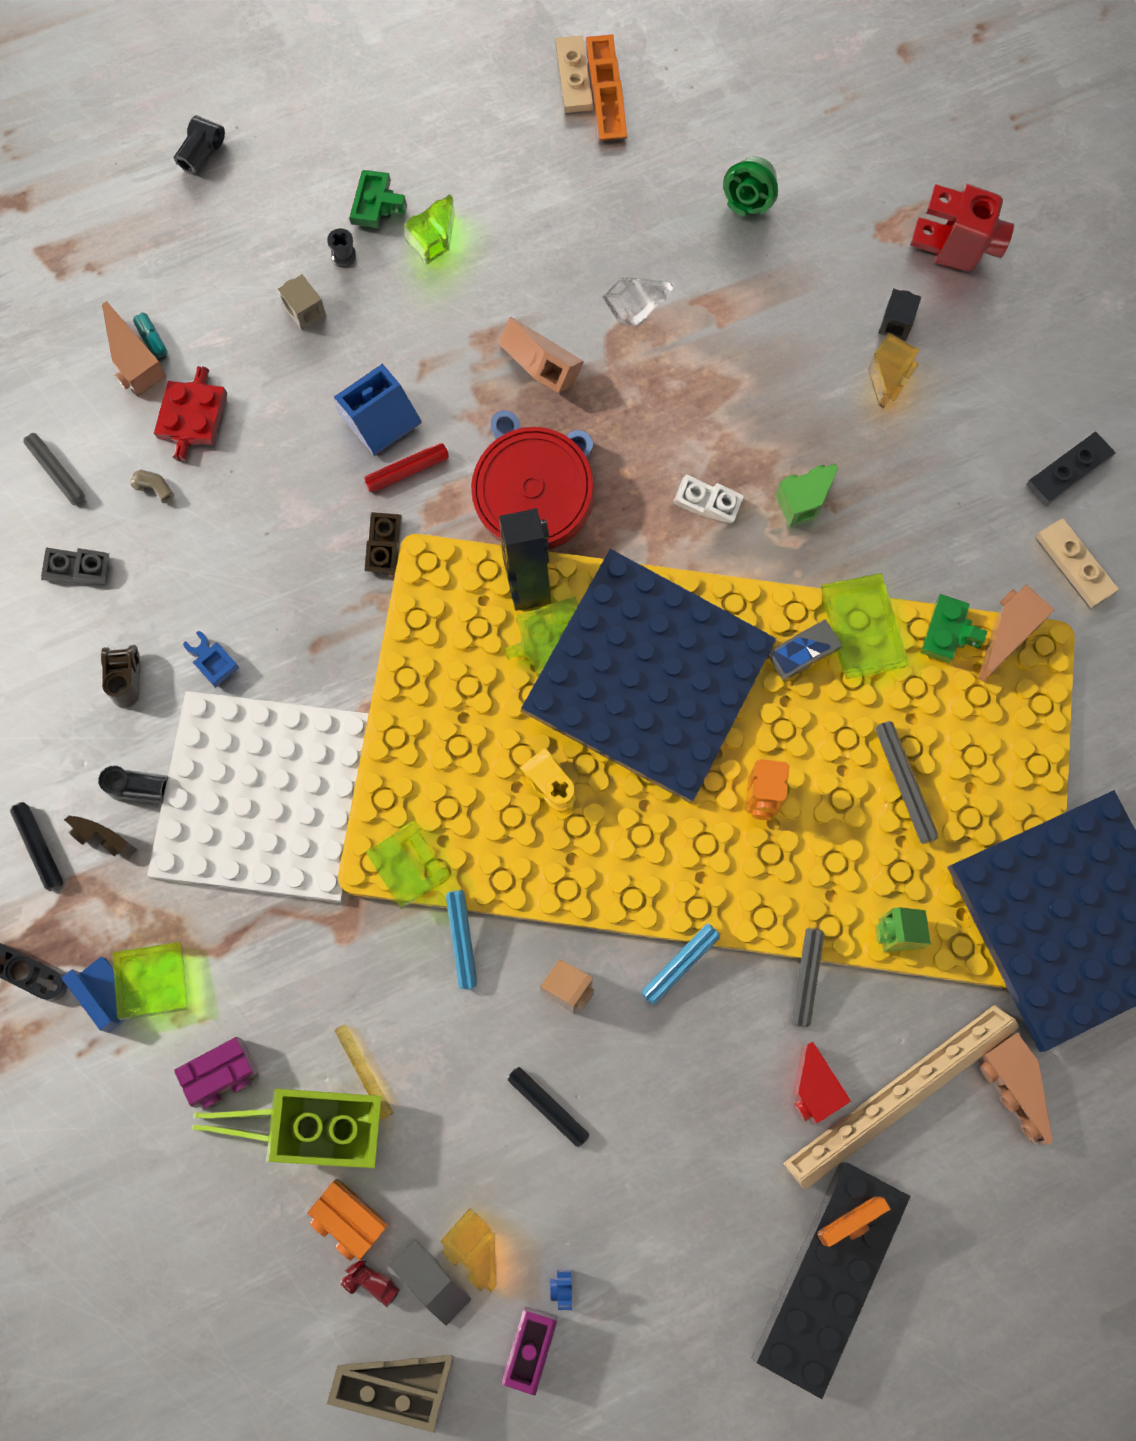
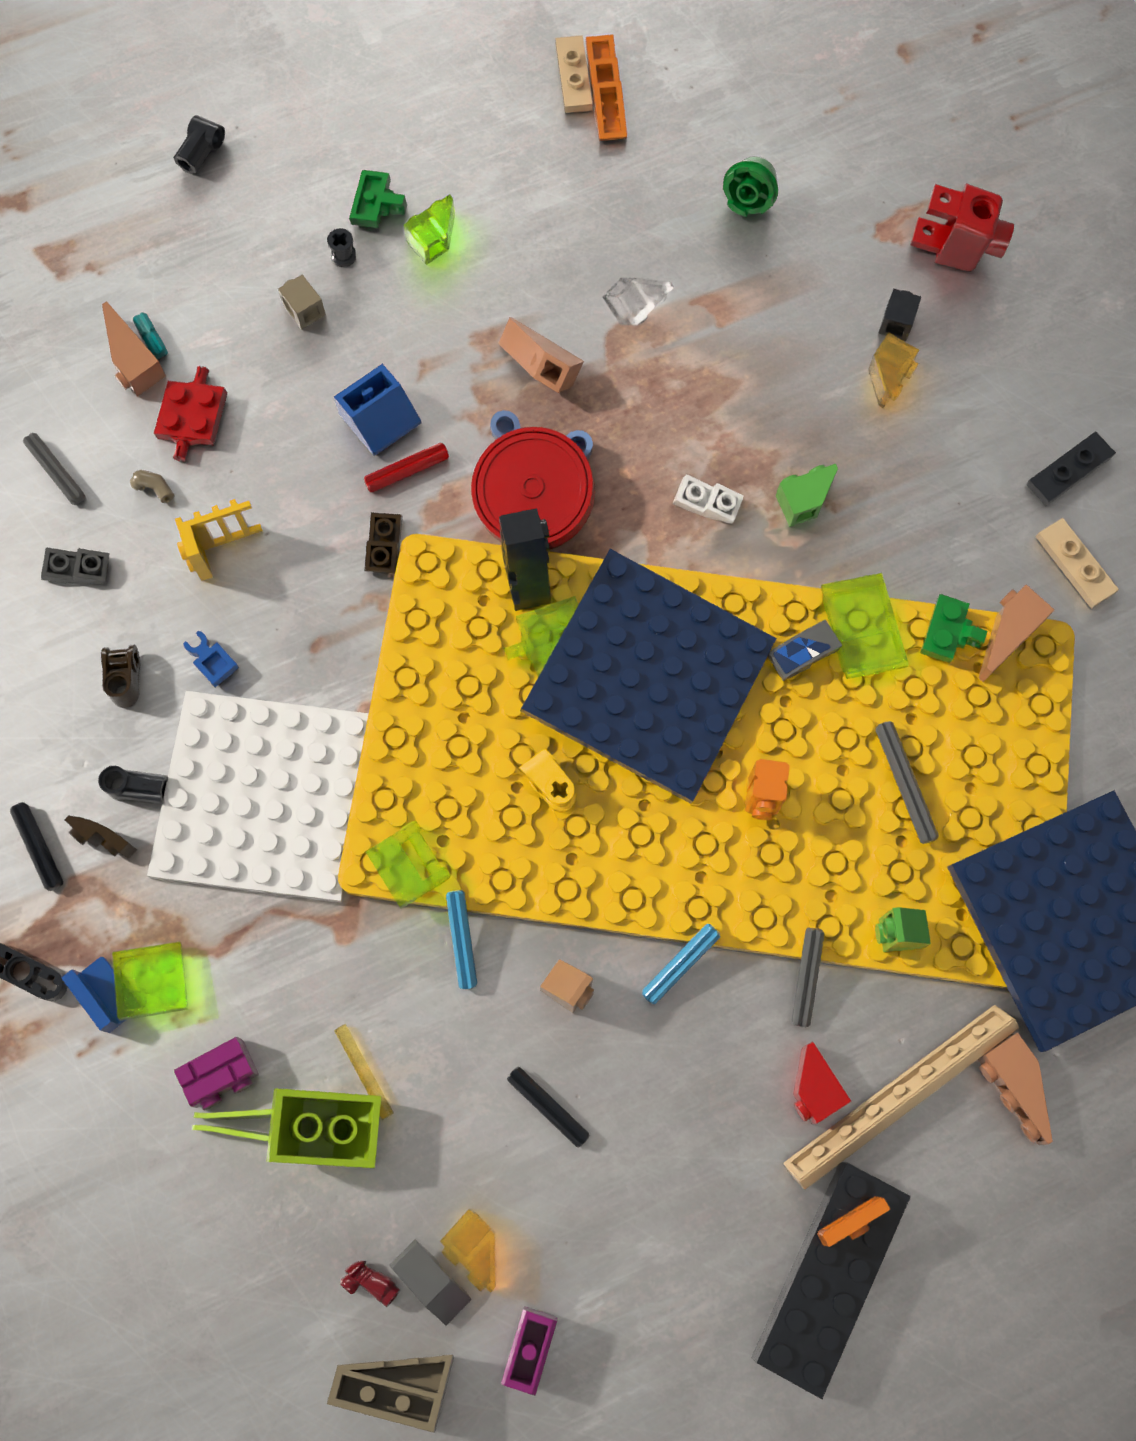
orange brick [307,1179,390,1261] -> none
blue plate [550,1270,572,1310] -> none
none -> yellow plate [175,499,263,581]

